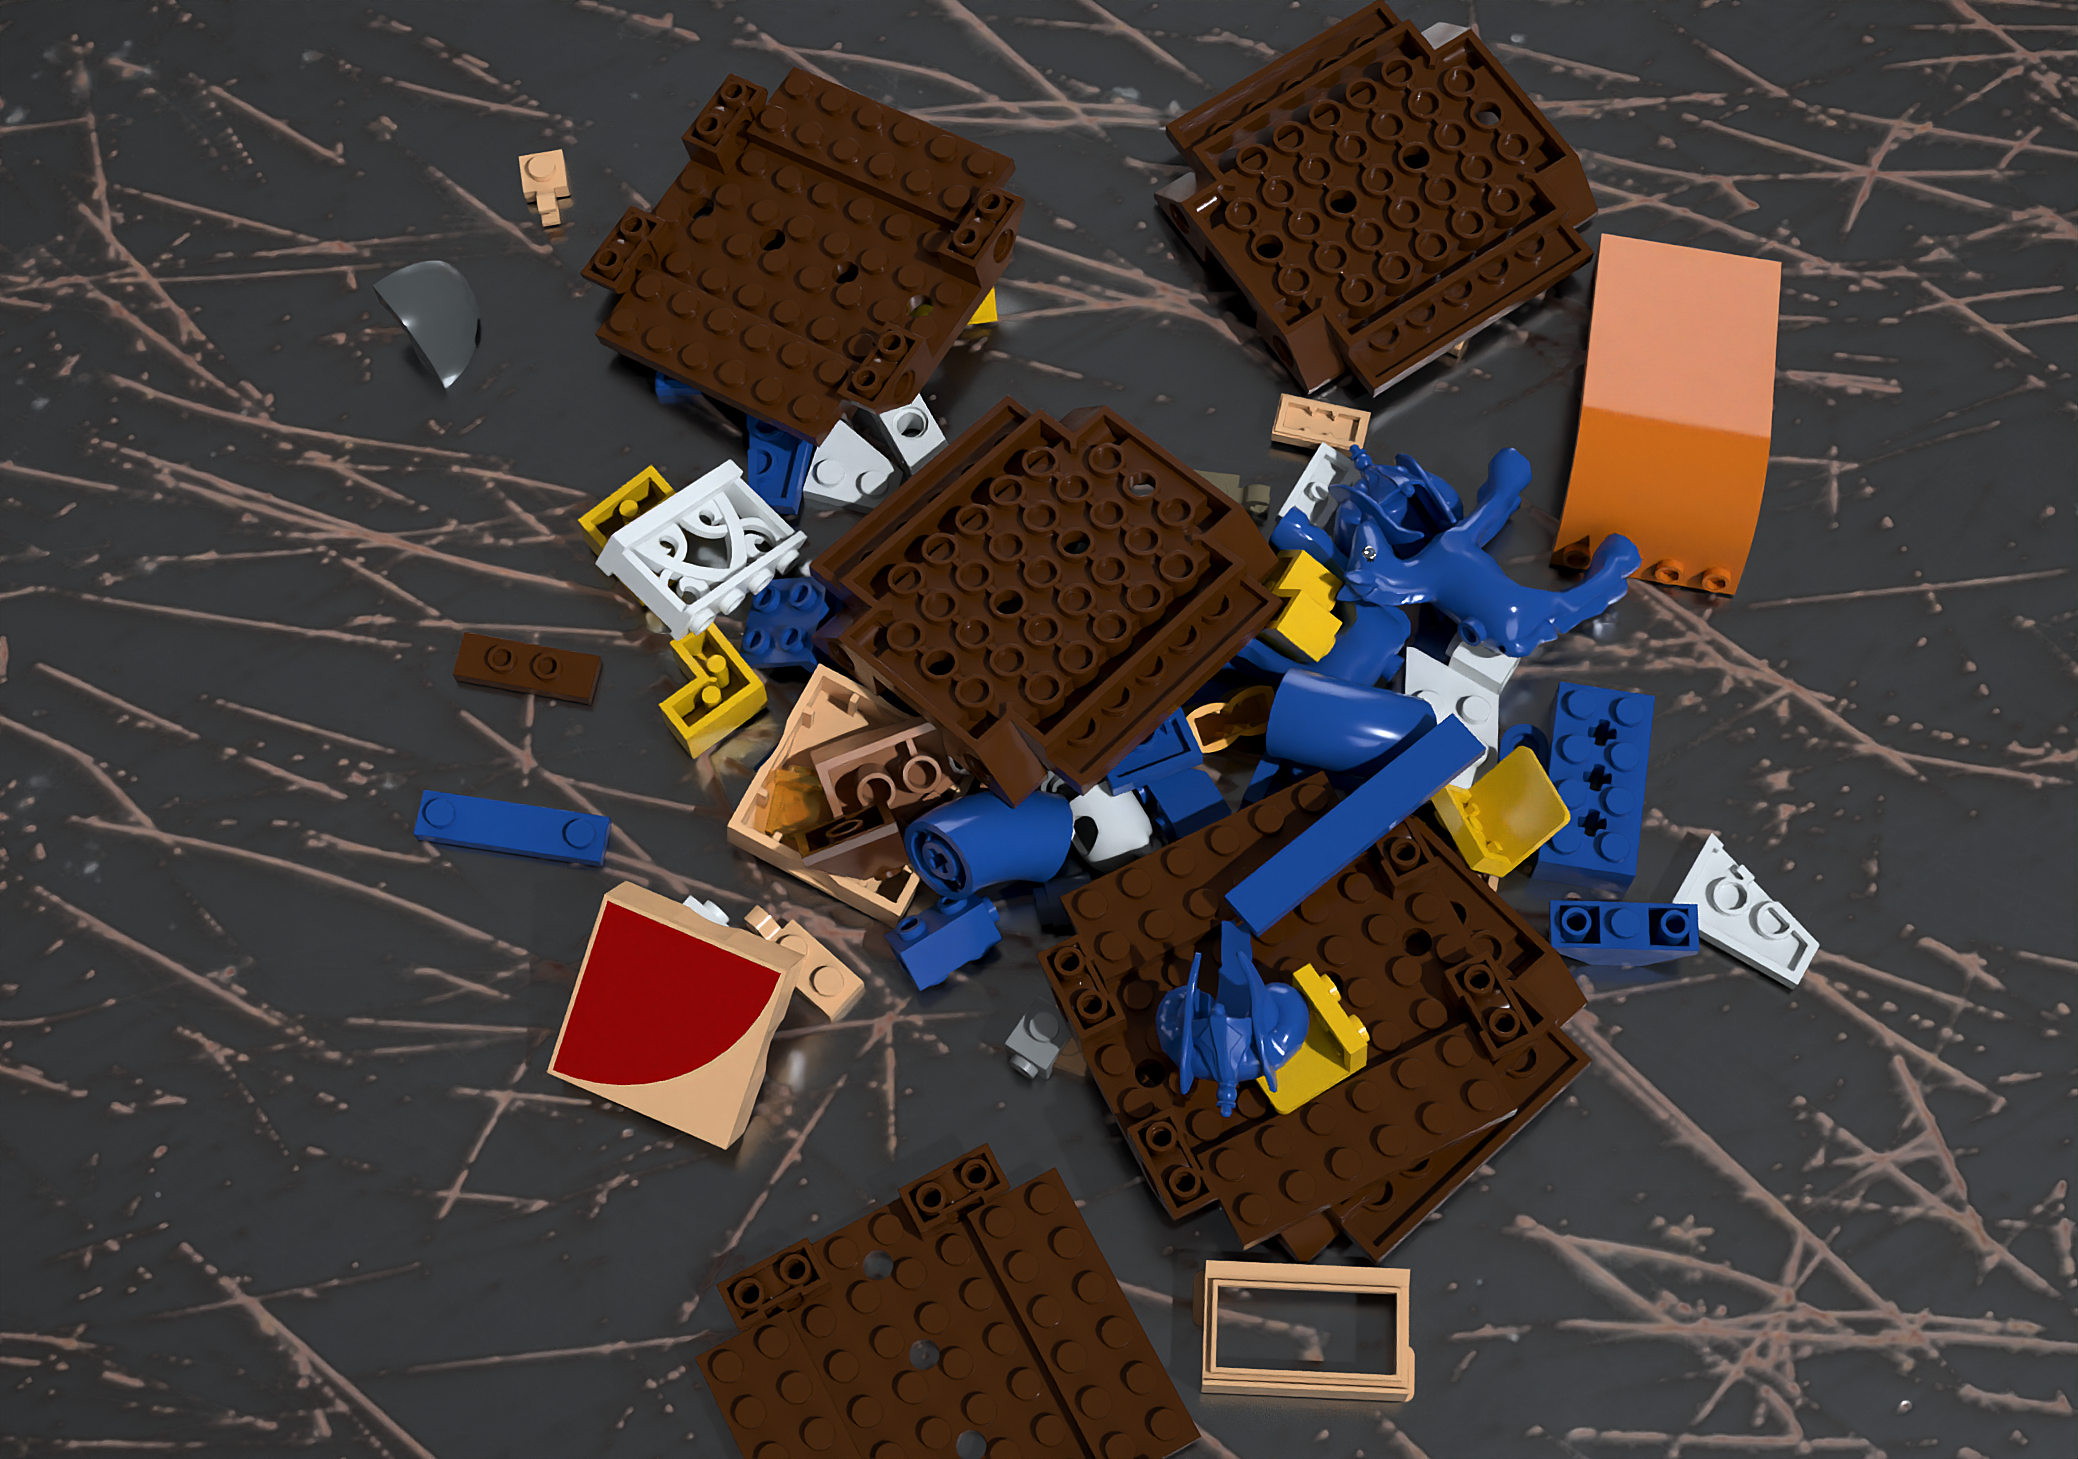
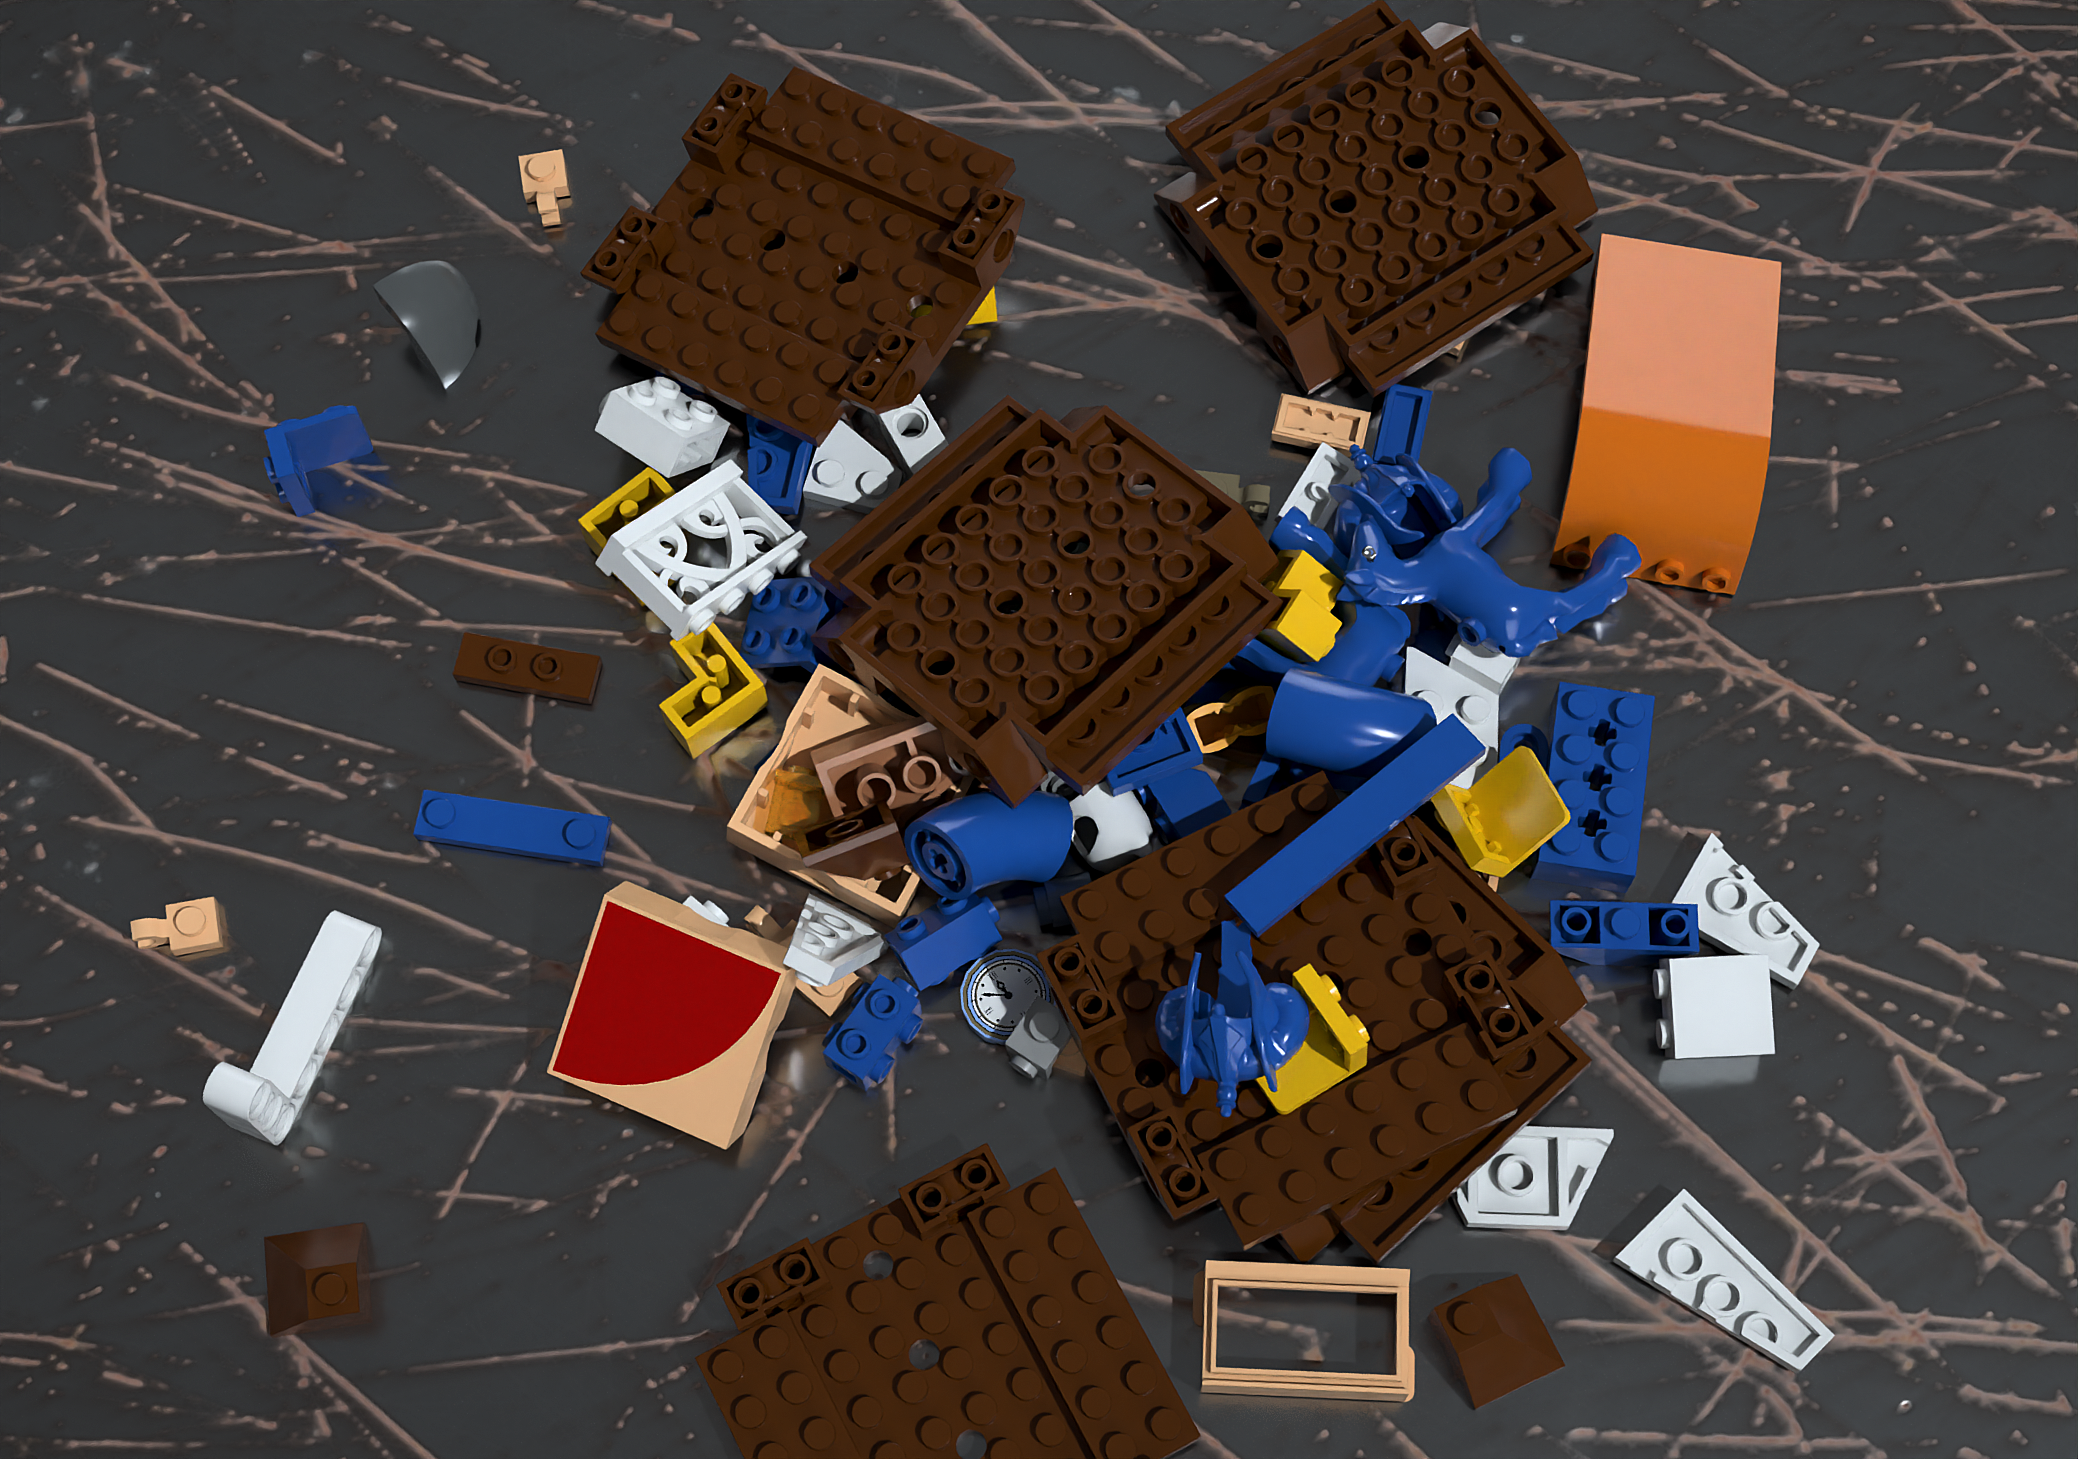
none -> light nougat plate [130,896,223,956]
none -> white beam [203,910,382,1145]
none -> blue bracket [263,405,374,517]
none -> reddish brown slope [264,1222,373,1338]
none -> white brick [595,377,730,478]
none -> white wing [783,893,889,987]
none -> blue brick [822,974,923,1091]
none -> tile [960,949,1056,1045]
none -> blue tile [1372,384,1433,466]
none -> reddish brown slope [1427,1274,1565,1410]
none -> white wing [1451,1126,1614,1230]
none -> white wing [1612,1189,1835,1374]
none -> white brick [1653,954,1775,1059]

